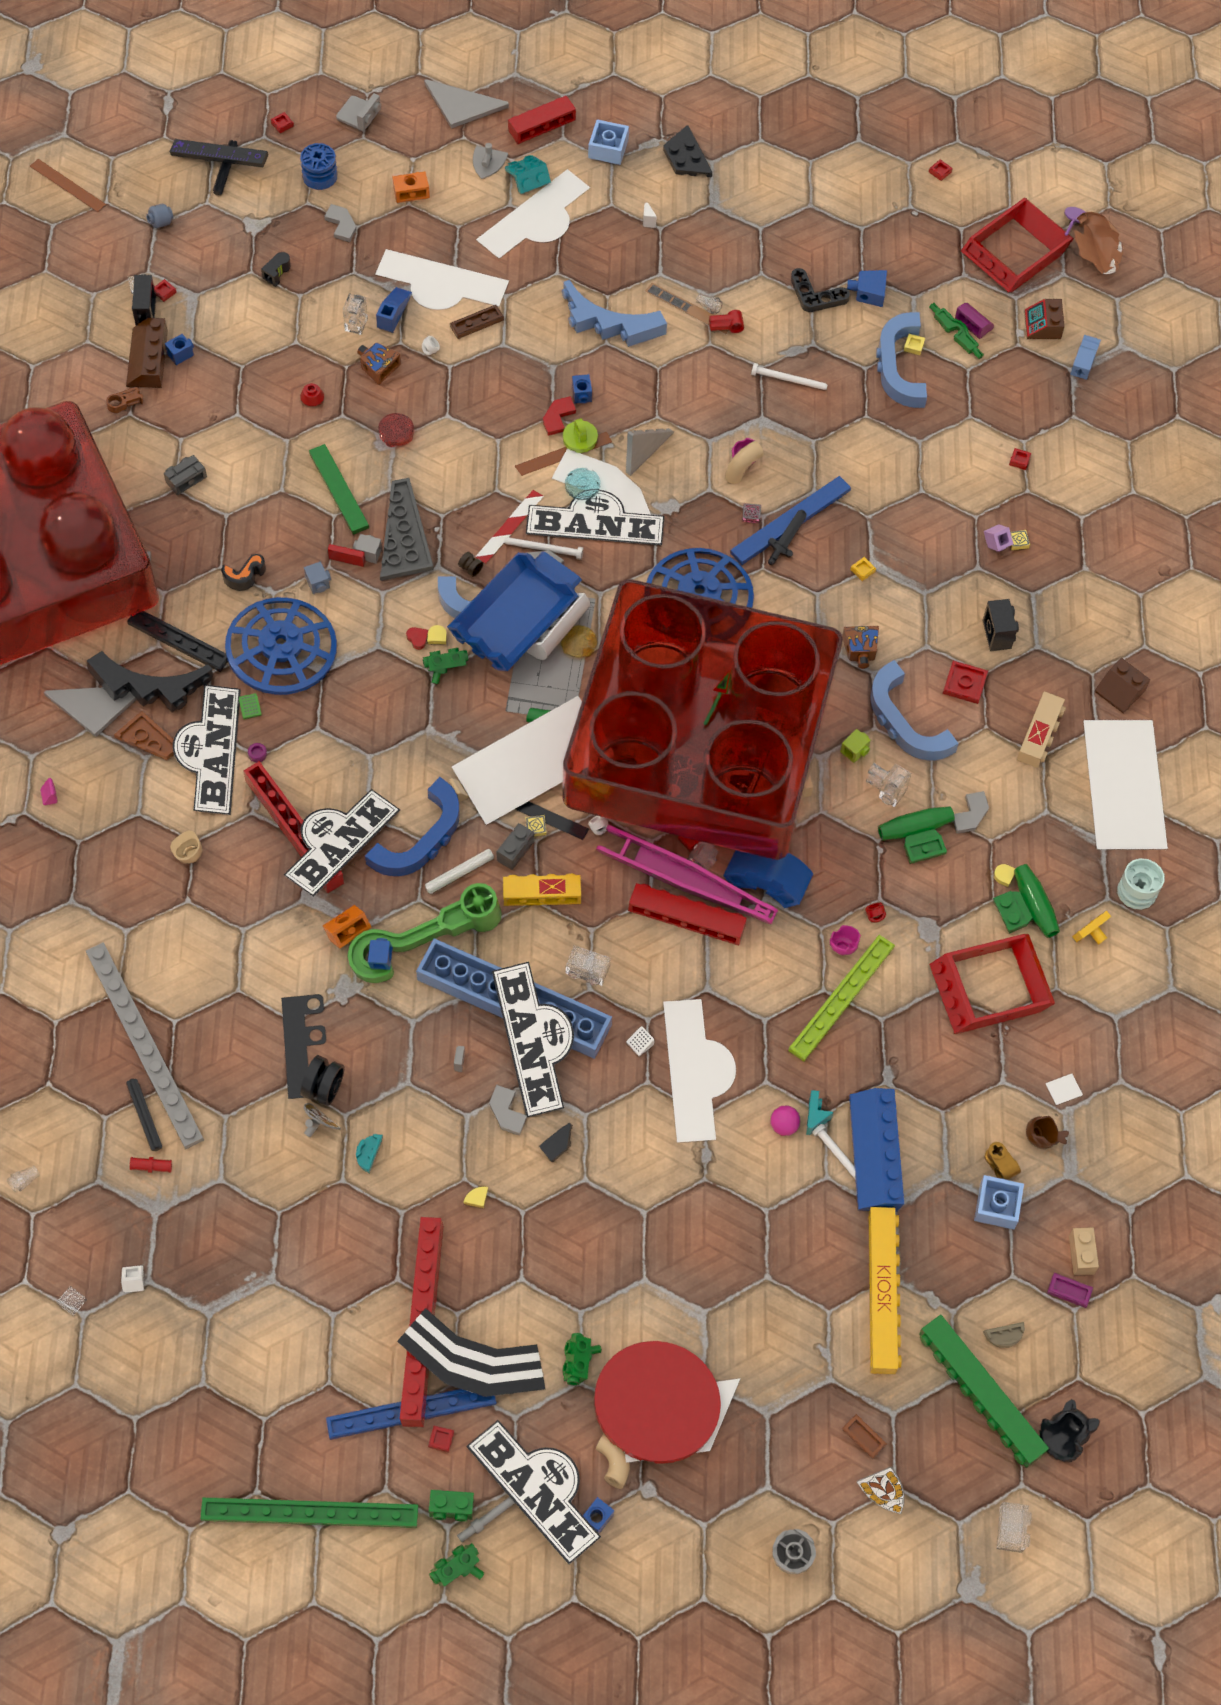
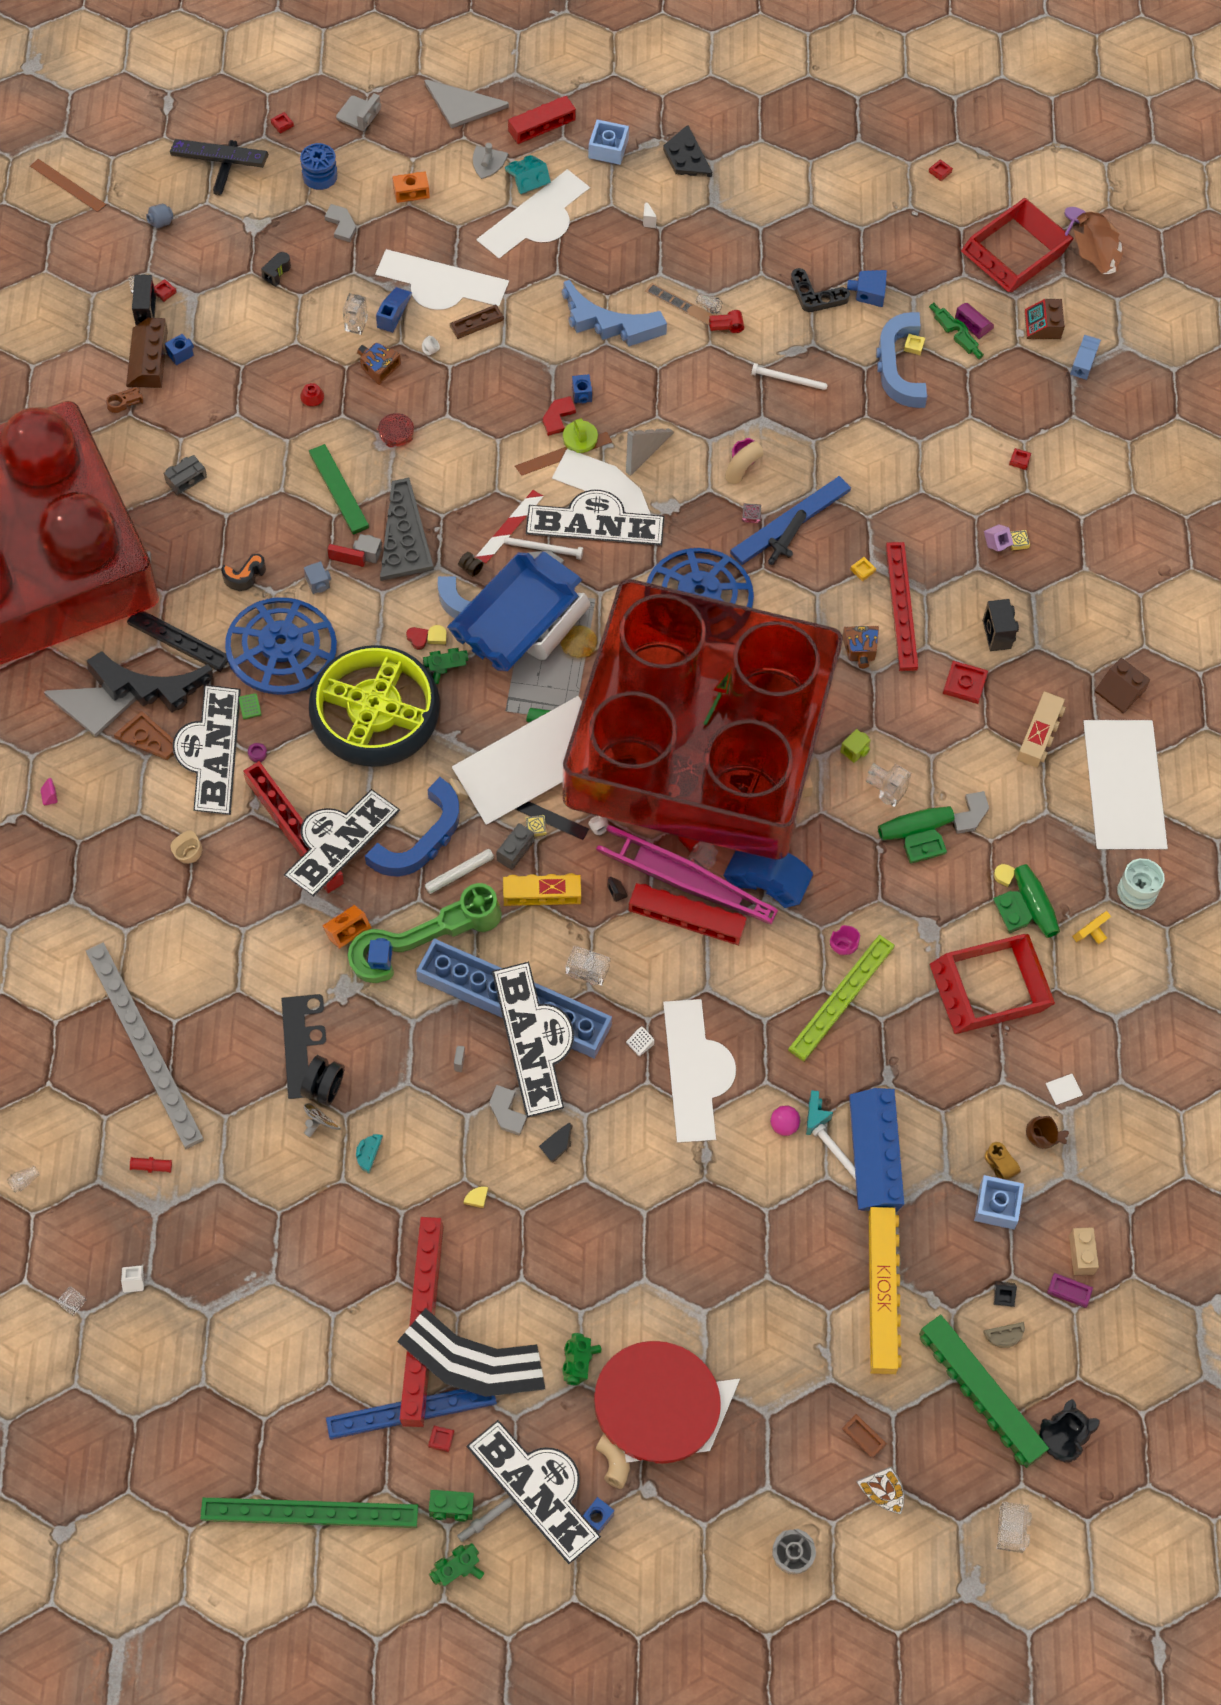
black axle [126,1079,162,1152] -> none
clear light blue tile [565,468,601,500] -> none
red tile [865,902,886,923] -> none
medium blue arch [870,660,959,760] -> none
none -> neon yellow wheel [309,645,440,767]
none -> black slope [607,877,628,902]
none -> red plate [886,542,918,671]
none -> black slope [994,1281,1017,1307]

